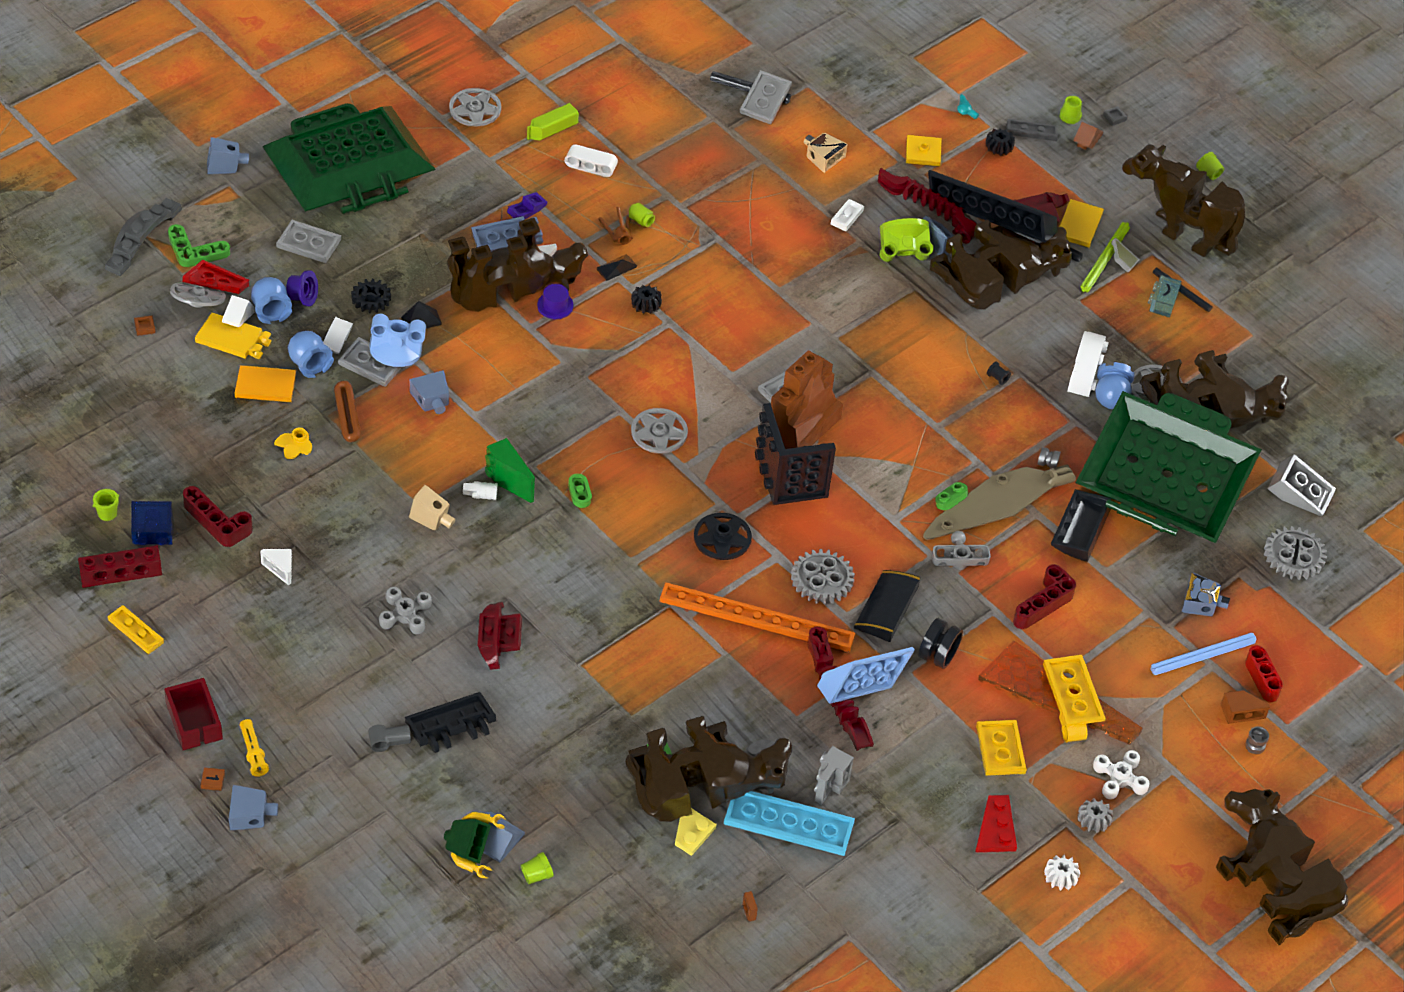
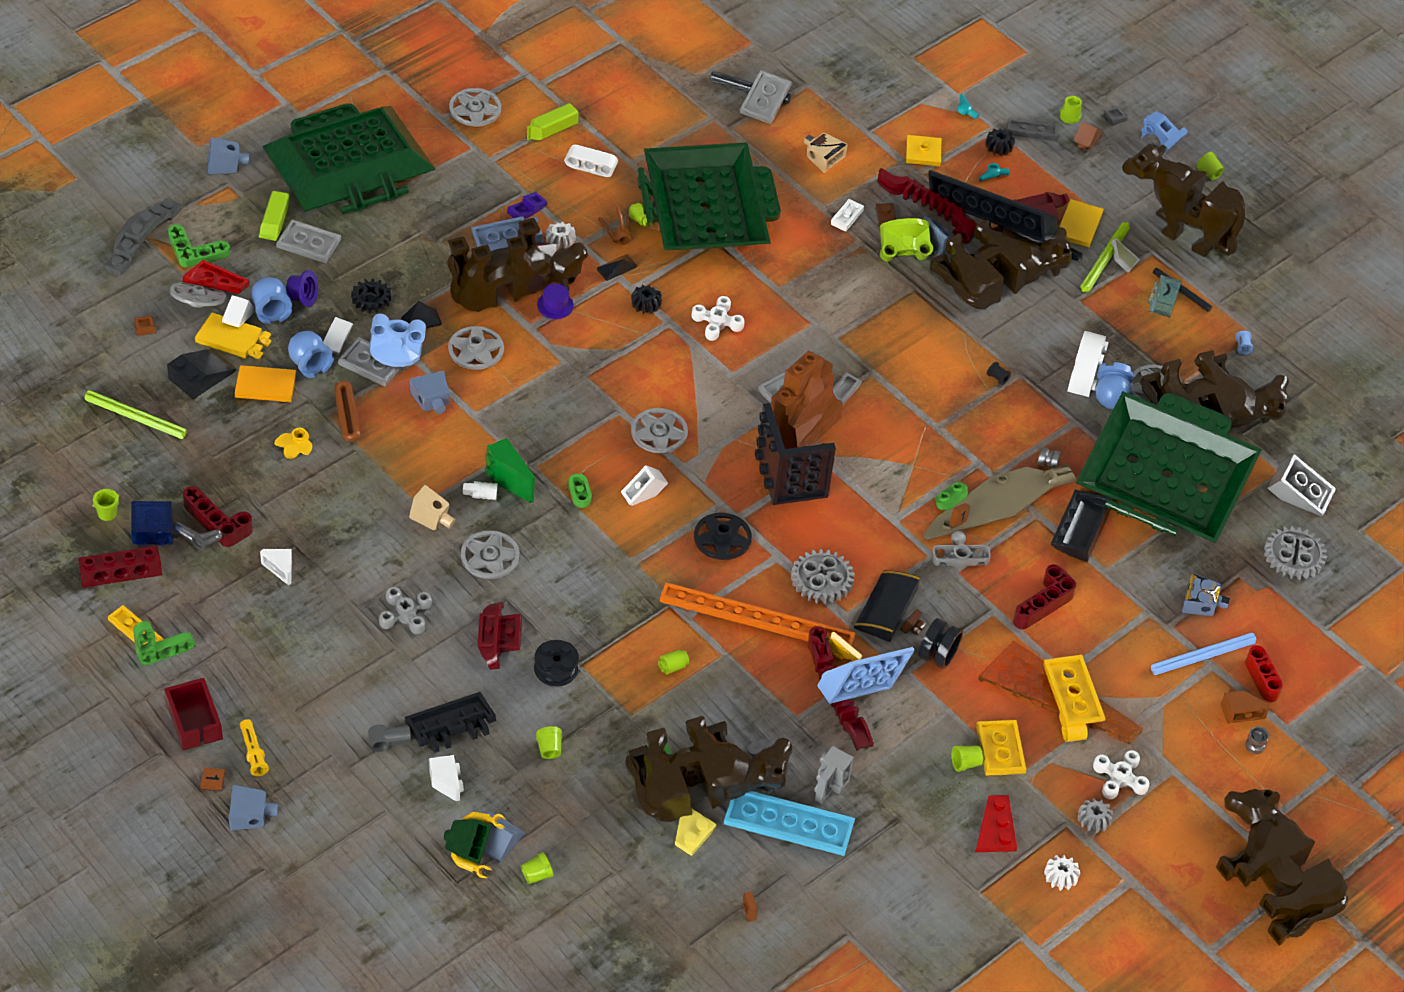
none -> axle [84,390,187,439]
none -> bright green beam [133,621,195,665]
none -> black slope [167,348,236,400]
none -> flat silver piece [174,522,222,550]
none -> lime piece [259,191,290,241]
none -> white slope [429,755,464,801]
none -> light grey wheel [448,326,504,370]
none -> light grey wheel [461,531,520,579]
none -> black wheel [534,640,579,686]
none -> lime piece [536,726,562,759]
none -> white gear [545,222,576,250]
none -> white slope [621,465,668,506]
none -> dark green container [637,142,781,251]
none -> lime brick [658,649,689,675]
none -> white gear [691,296,745,341]
none -> yellow tile [828,632,862,662]
none -> light grey tile [832,373,862,405]
none -> reddish brown plate [875,203,897,231]
none -> reddish brown tile [900,608,926,635]
none -> dark orange tile [949,503,971,527]
none -> lime piece [951,745,983,772]
none -> teal animal [979,163,1010,181]
none -> medium blue tile [1141,111,1188,153]
none -> light blue bush [1235,331,1253,355]

